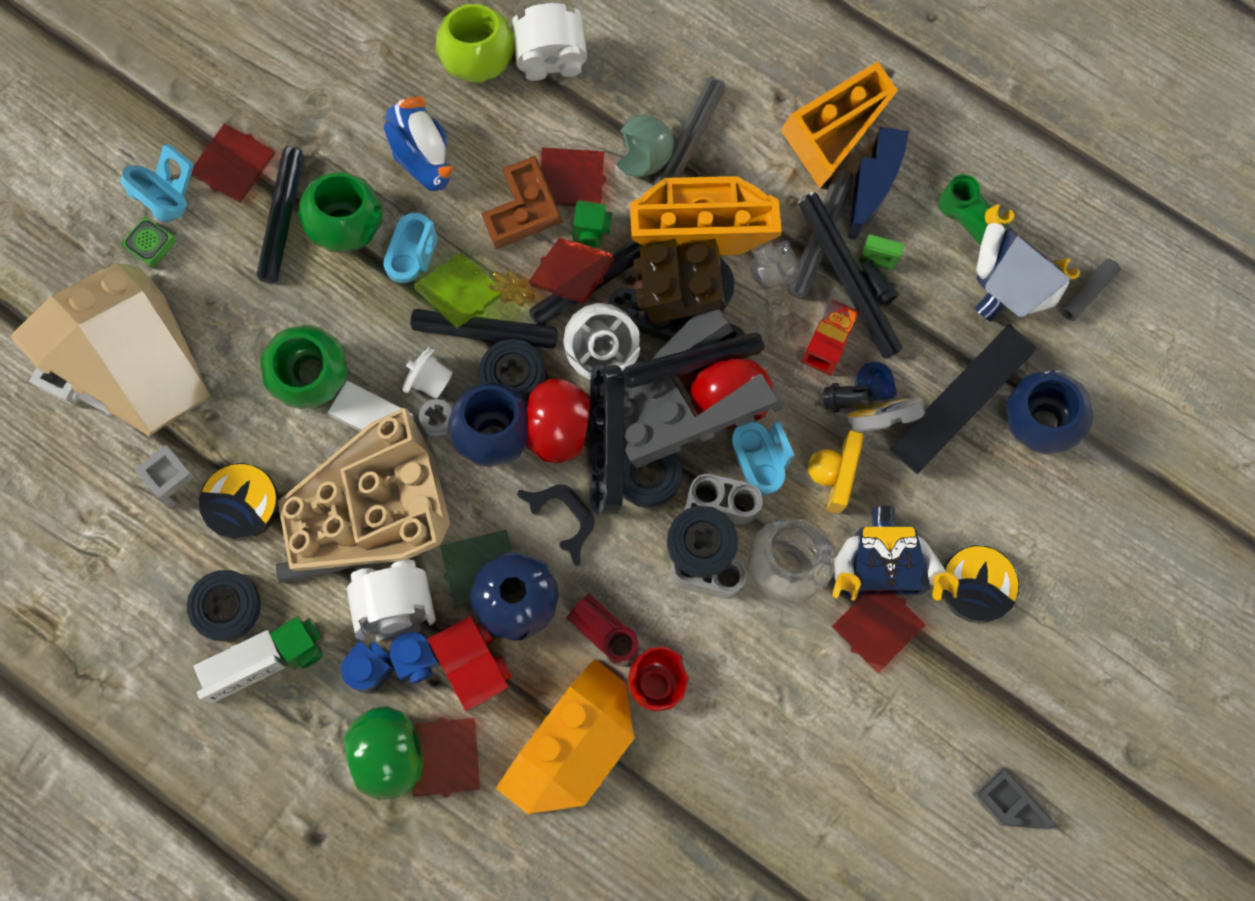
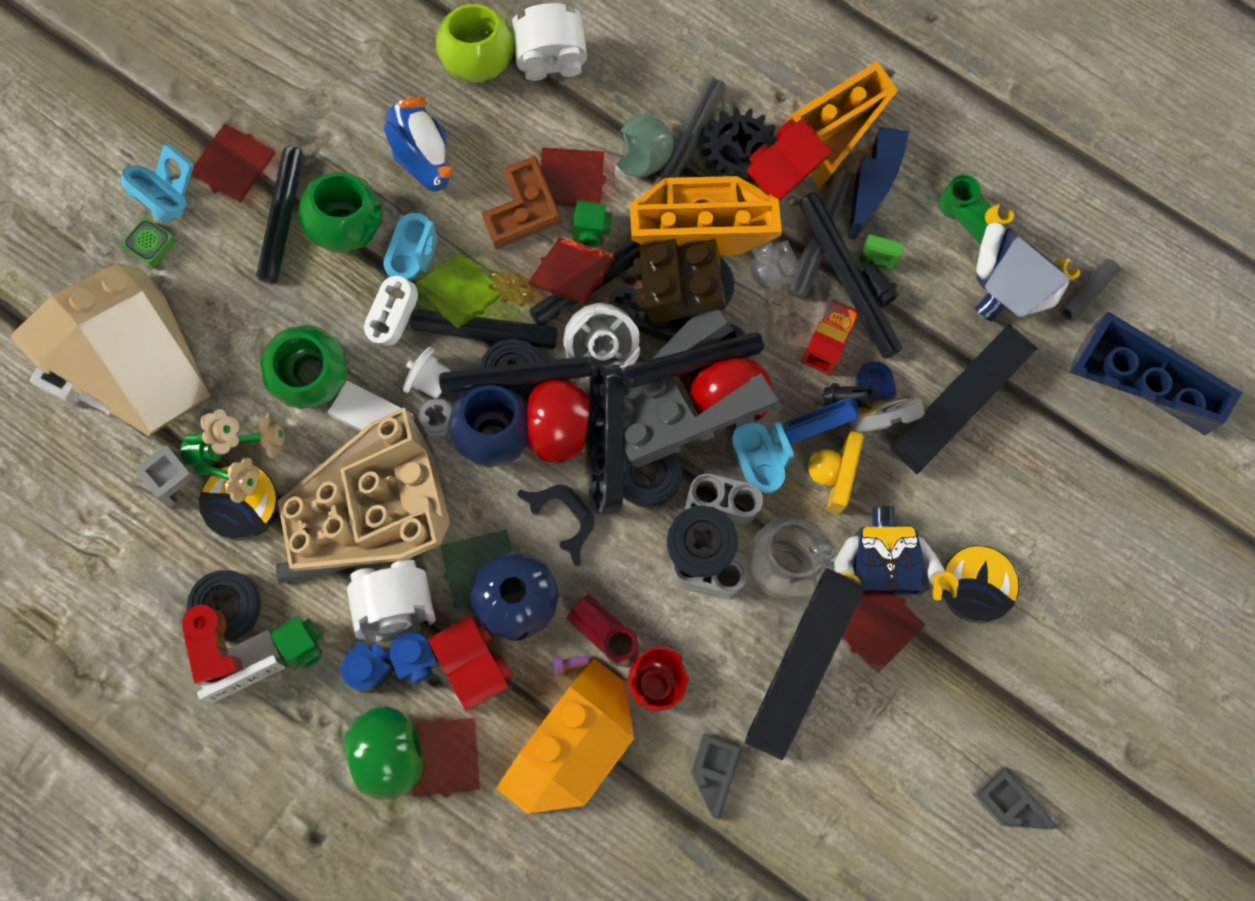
dark blue piece [1005,370,1094,455] -> none
none -> tan plant [181,409,285,503]
none -> red leg [182,605,243,686]
none -> white beam [364,276,418,347]
none -> black axle [439,356,592,393]
none -> medium lavender piece [553,655,589,676]
none -> dark grey tile [691,733,742,820]
none -> black gear [701,107,779,181]
none -> black beam [744,567,865,761]
none -> red brick [746,118,834,202]
none -> blue tile [783,396,859,444]
none -> dark blue wedge [1070,311,1242,436]

